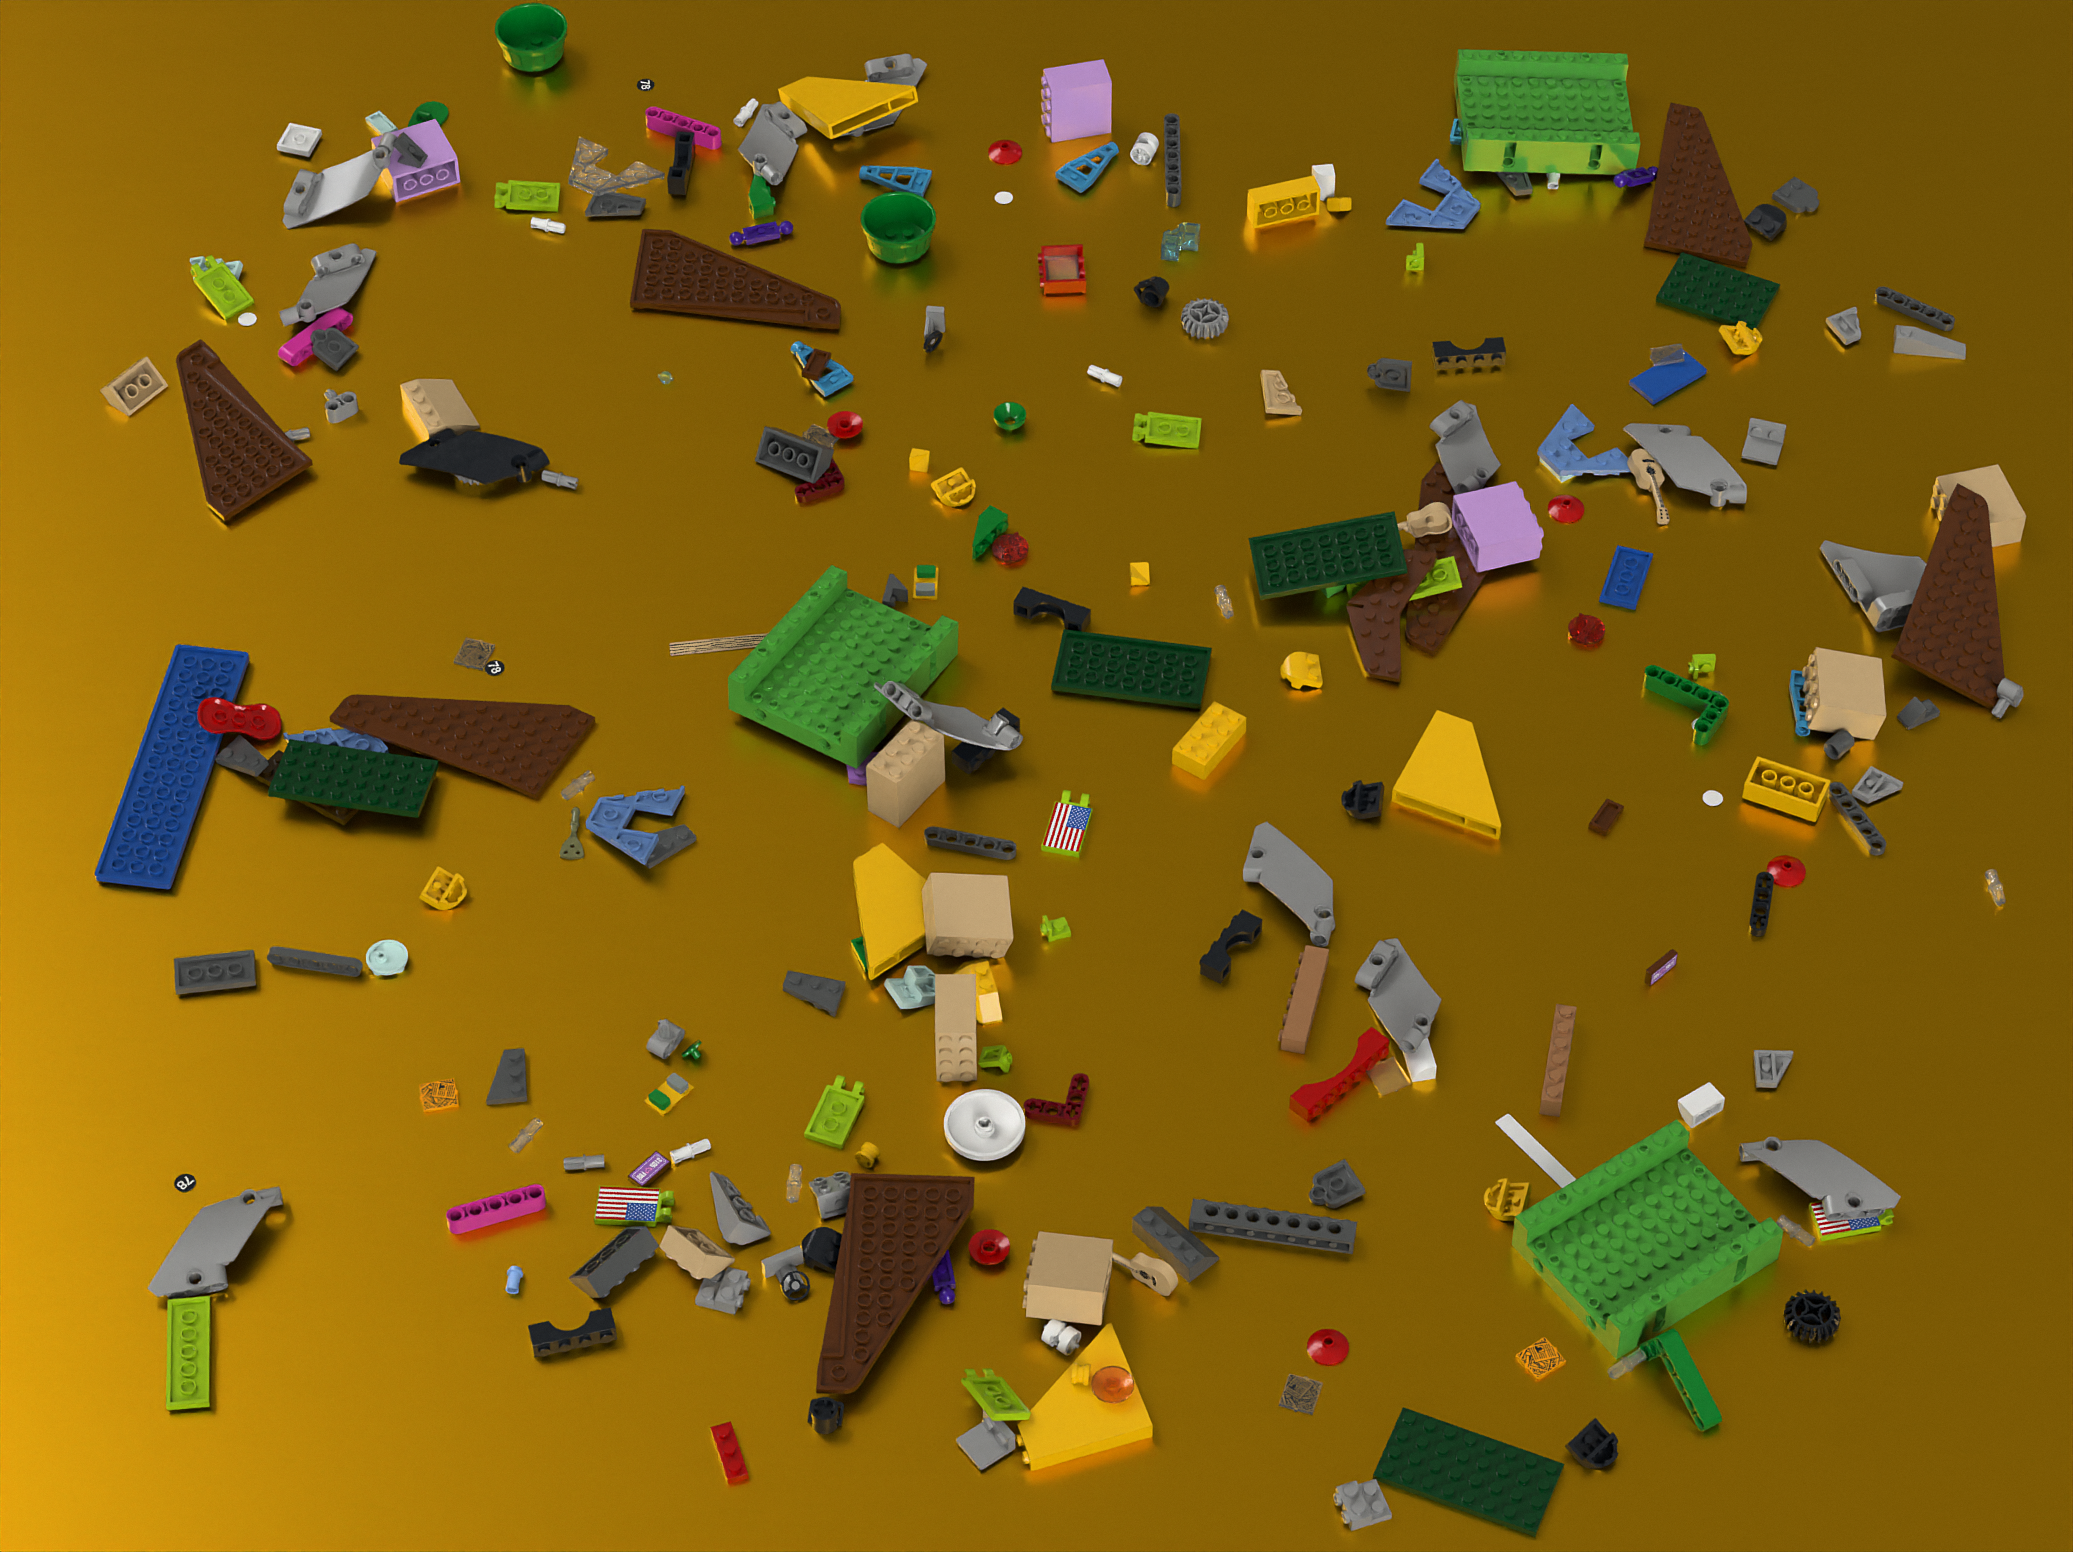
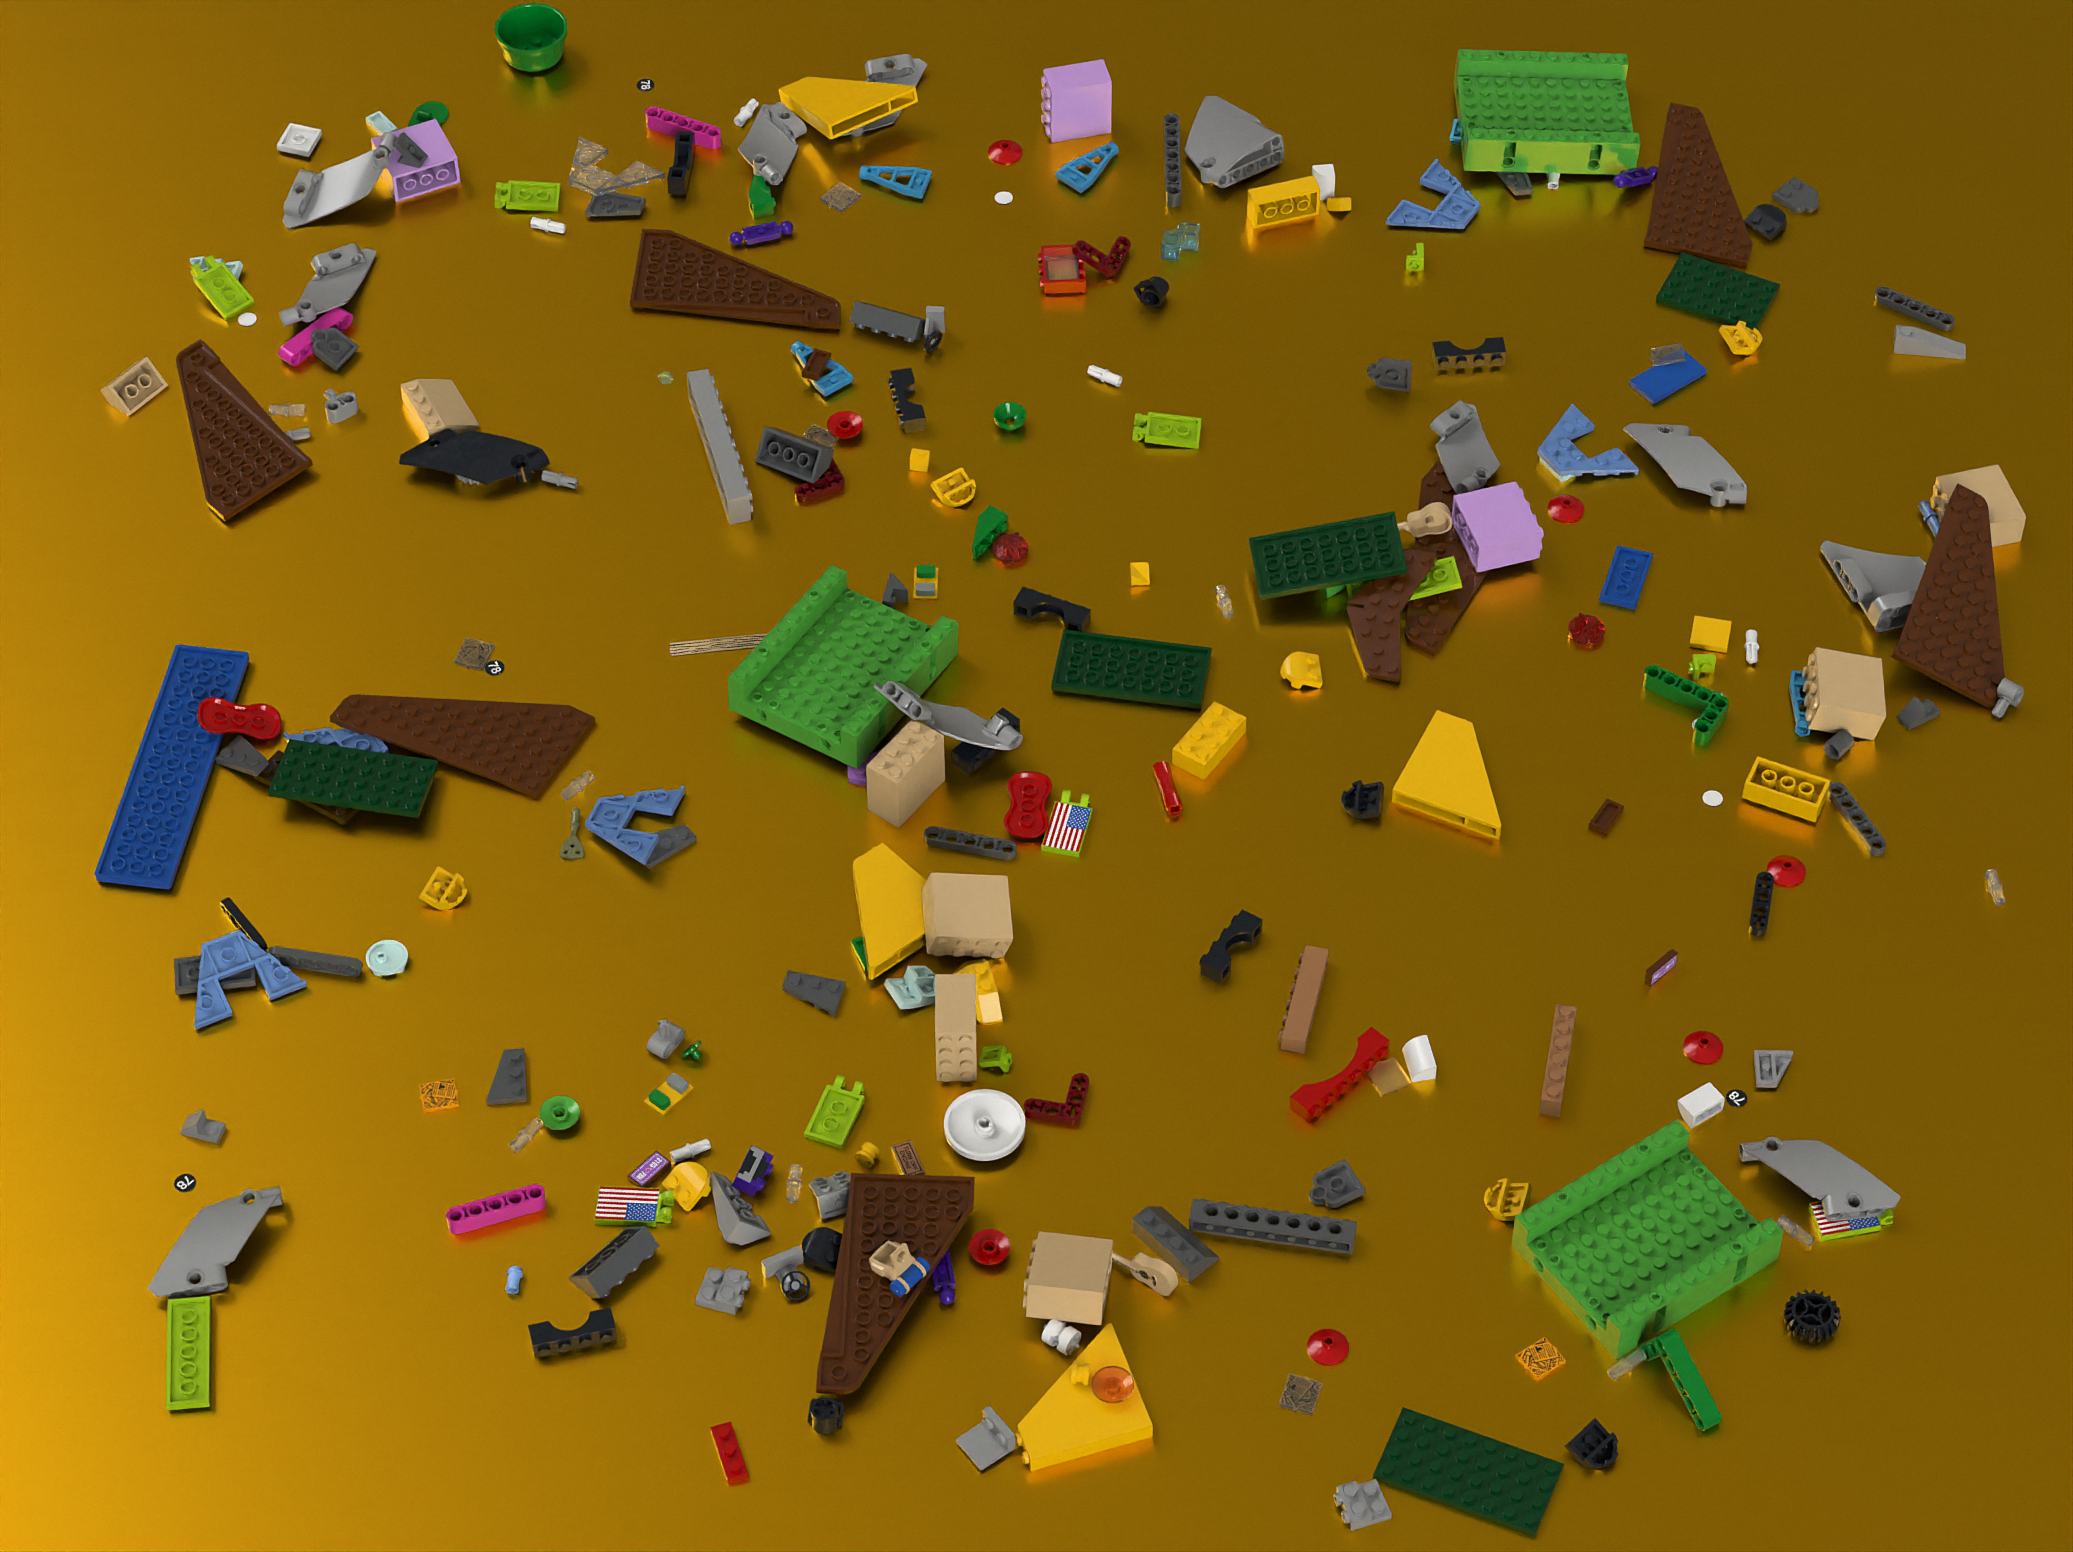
light grey axle [564,1154,605,1171] -> none
tan slope [659,1225,735,1280] -> none
green piece [861,191,936,263] -> none
lime tile [961,1368,1031,1421] -> none
lime bracket [1040,915,1071,942] -> none
white wheel [1130,132,1159,165] -> none
light grey gear [1181,297,1229,339] -> none
light grey panel [1243,822,1336,947] -> none
tan wing [1260,370,1302,415] -> none
light grey panel [1355,938,1442,1053] -> none
white sticker [1495,1114,1576,1188] -> none
tan piece [1627,449,1670,524] -> none
light grey bracket [1741,418,1786,465] -> none
light grey wing [1826,307,1861,345] -> none
light grey wing [1851,766,1904,804] -> none
none -> light grey slope [180,1110,226,1144]
none -> medium blue wing [194,930,307,1030]
none -> black beam [219,897,268,951]
none -> clear axle [269,403,306,417]
none -> bright green dish [539,1096,580,1130]
none -> yellow slope [662,1162,711,1212]
none -> light grey brick [687,369,753,524]
none -> brick [731,1145,773,1197]
none -> clear piece [820,182,862,213]
none -> dark grey slope [849,301,926,343]
none -> tan piece [869,1240,931,1297]
none -> black arch [888,368,926,434]
none -> medium nougat tile [891,1140,925,1175]
none -> red plate [1004,771,1052,839]
none -> dark red beam [1072,236,1131,277]
none -> red axle [1153,761,1183,815]
none -> light grey panel [1184,96,1284,188]
none -> red dish [1683,1031,1723,1065]
none -> yellow tile [1689,615,1732,653]
none -> black sticker [1726,1089,1747,1107]
none -> white axle [1744,630,1759,664]
none -> medium blue pin [1918,500,1940,538]

